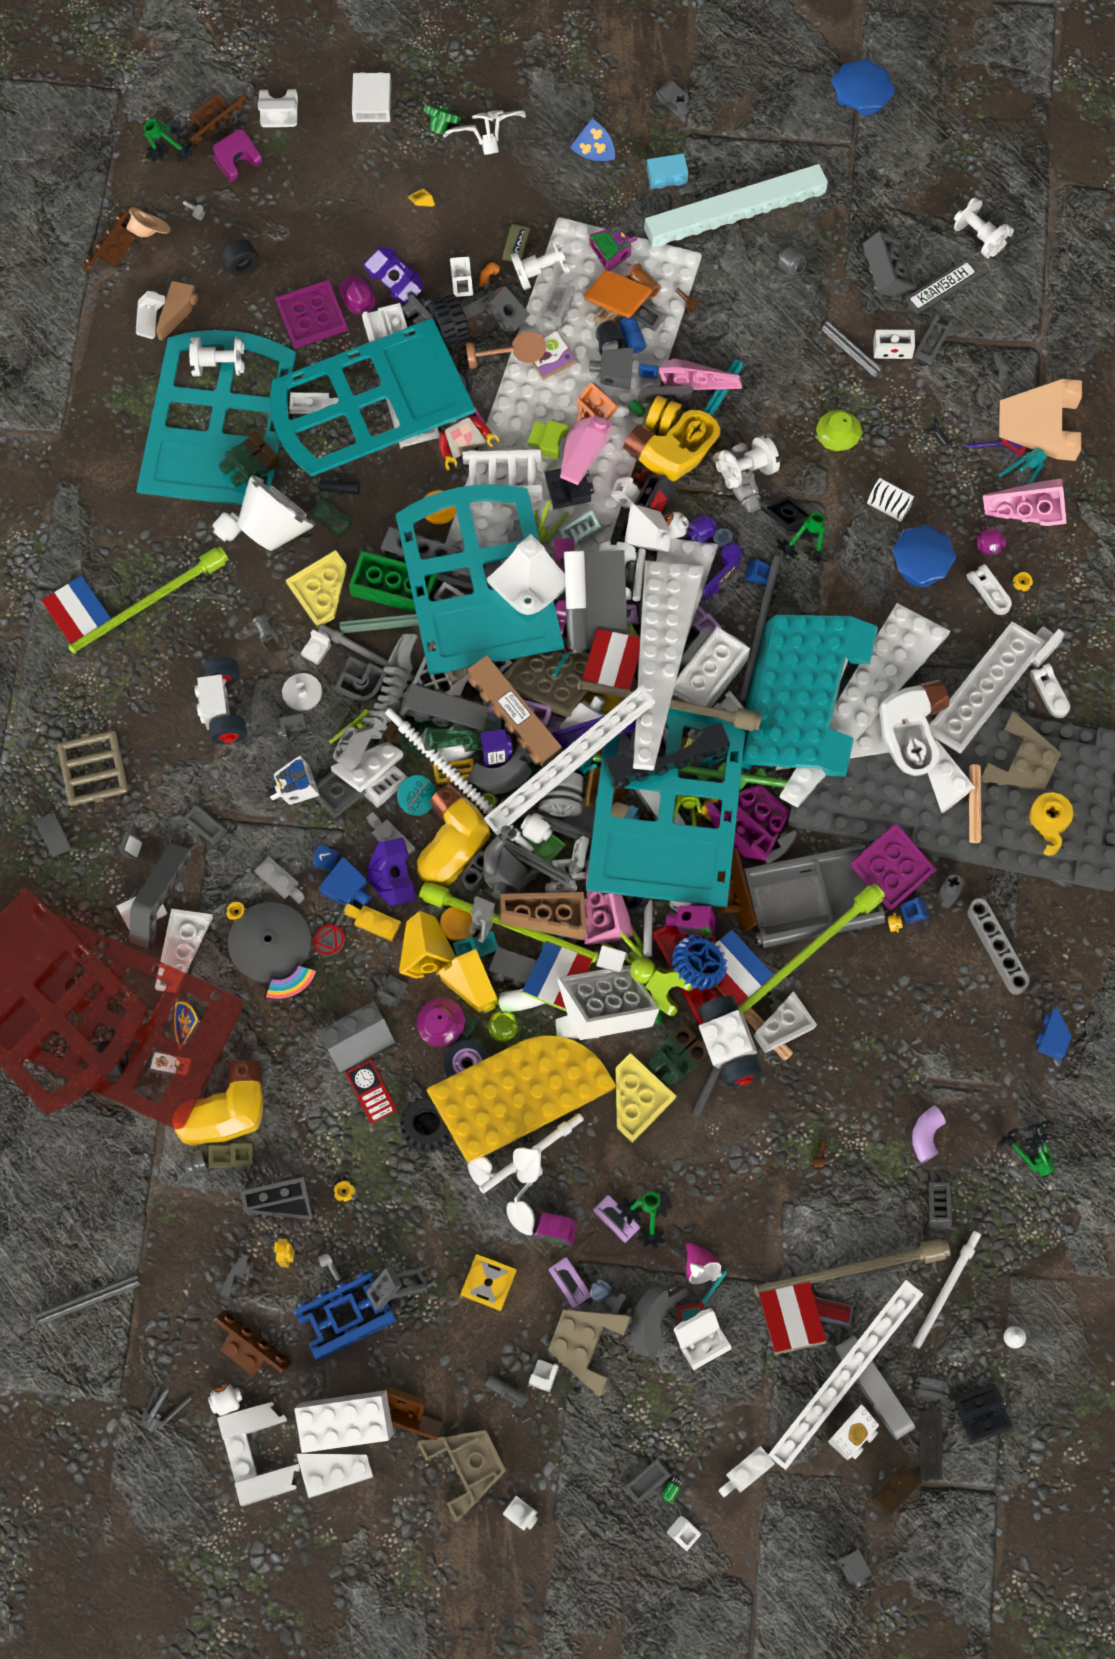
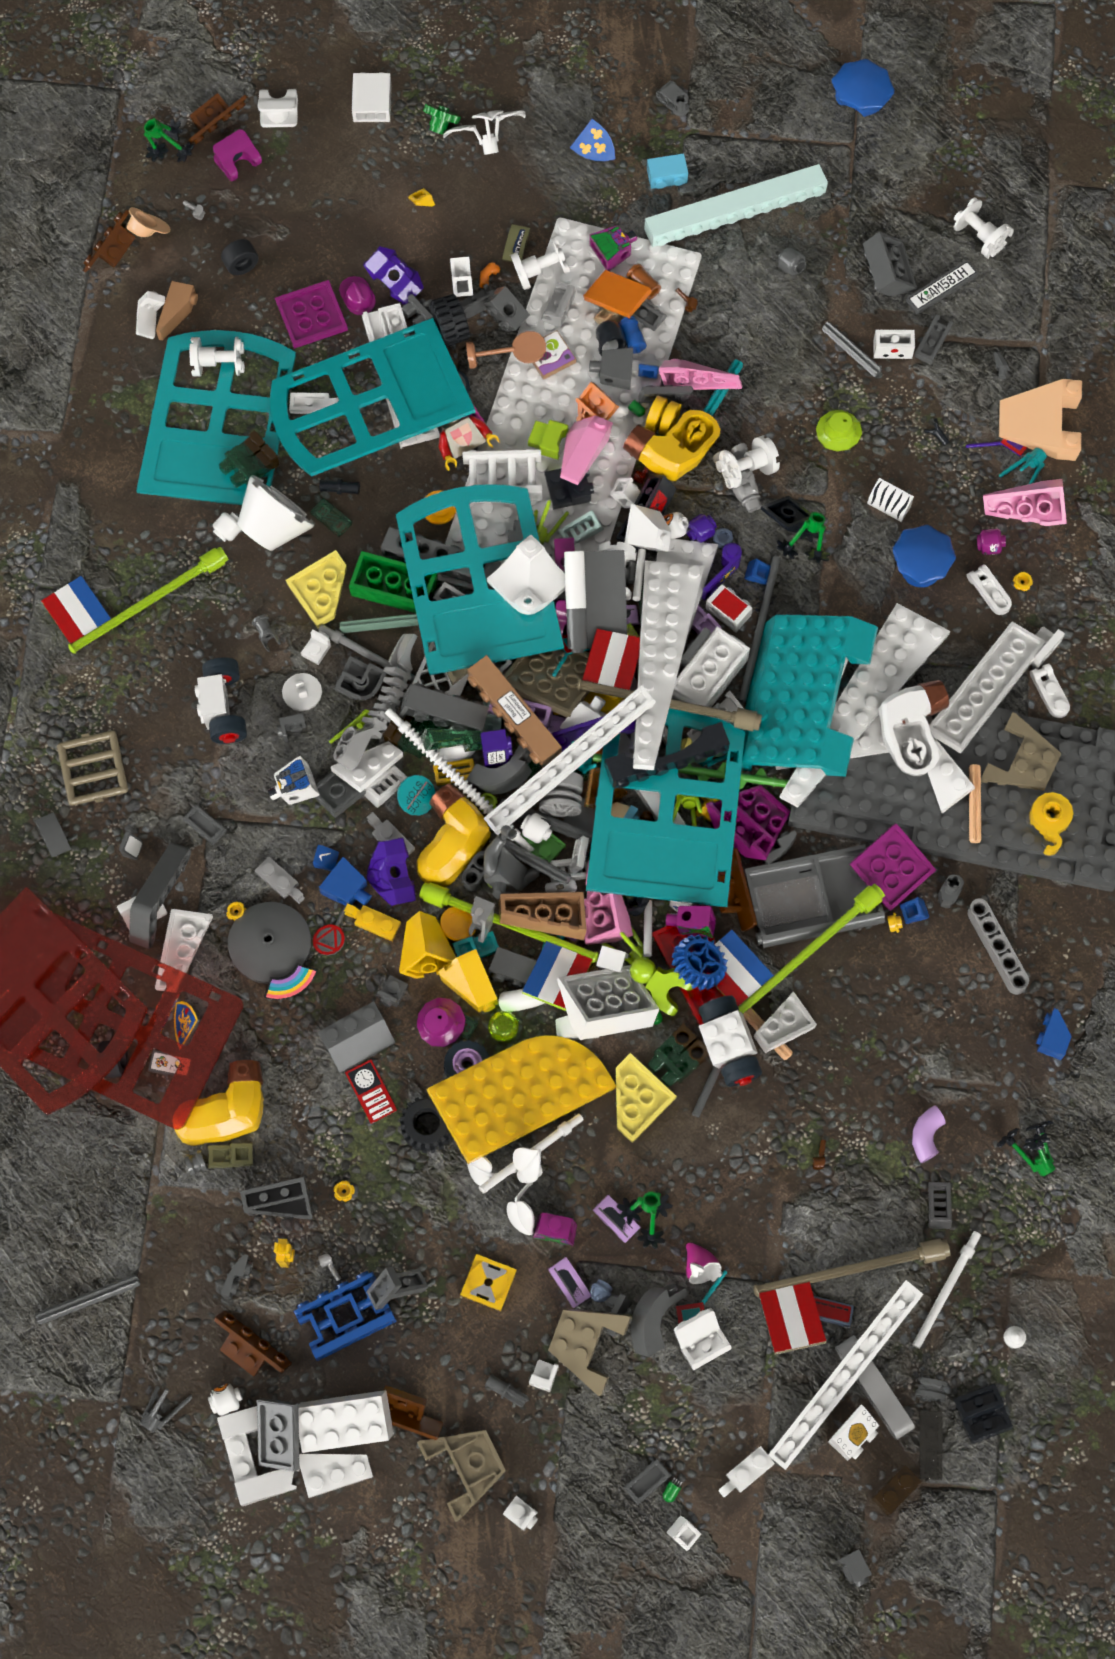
none -> tile [257,1398,300,1472]
none -> brick [706,584,752,632]

